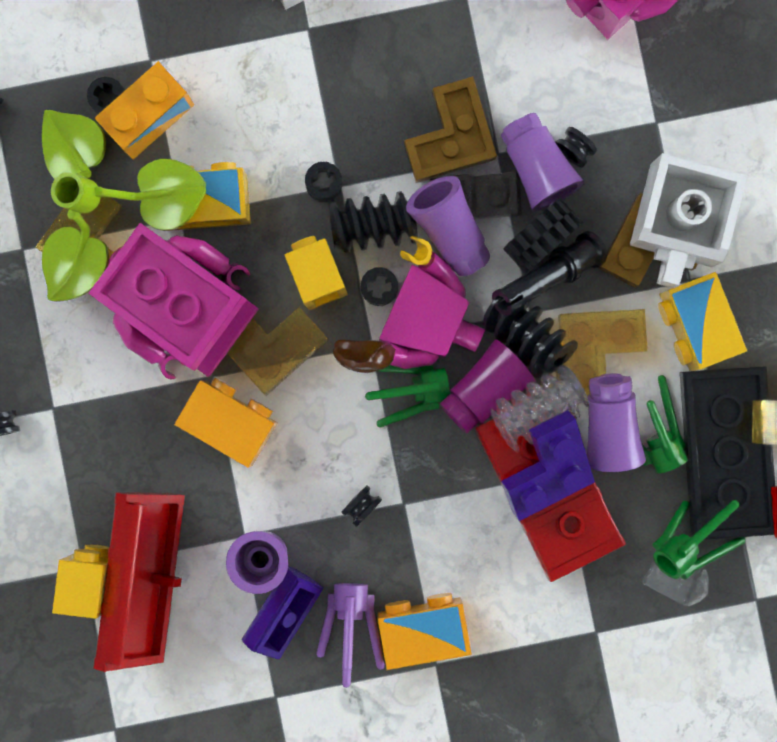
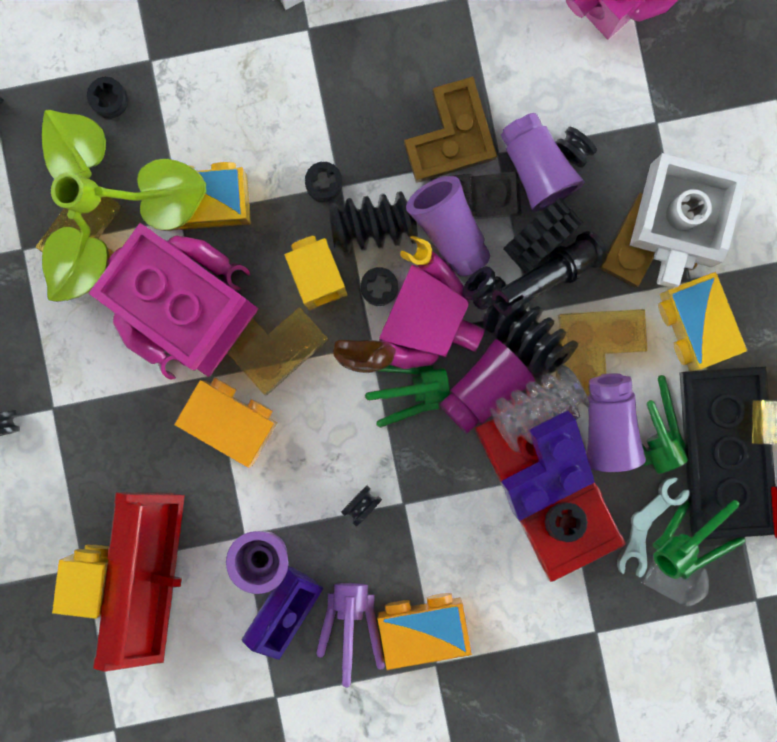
light orange brick [95,61,195,160] -> none
none -> black bush [463,266,506,310]
none -> black bush [544,502,588,542]
none -> light aqua piece [617,477,689,577]

